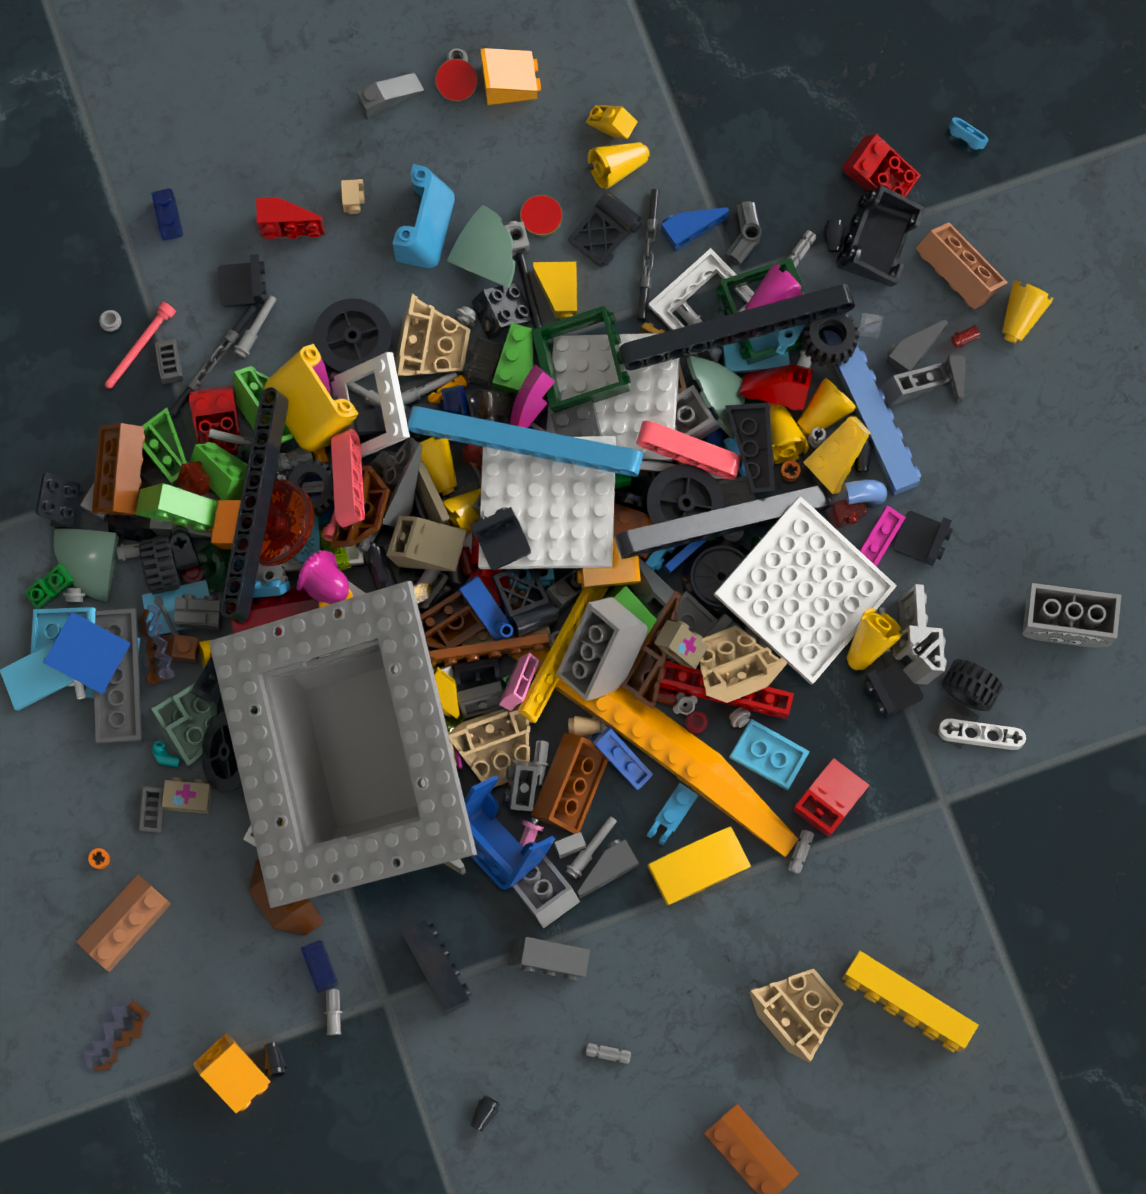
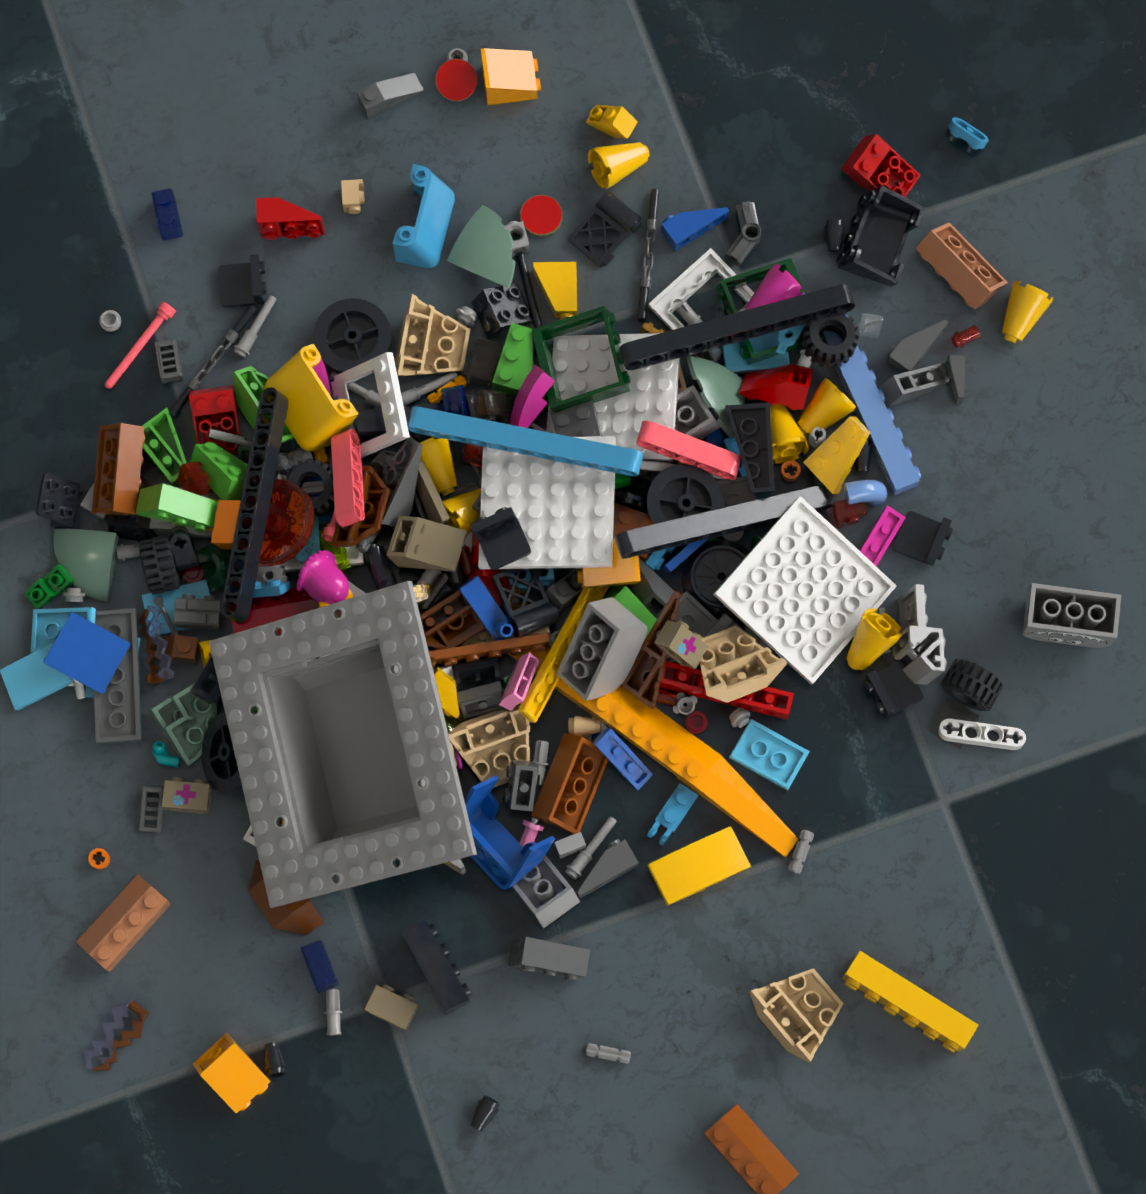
light grey axle [787,230,816,268] -> none
slope [793,758,869,838] -> none
none -> dark tan brick [364,984,419,1031]

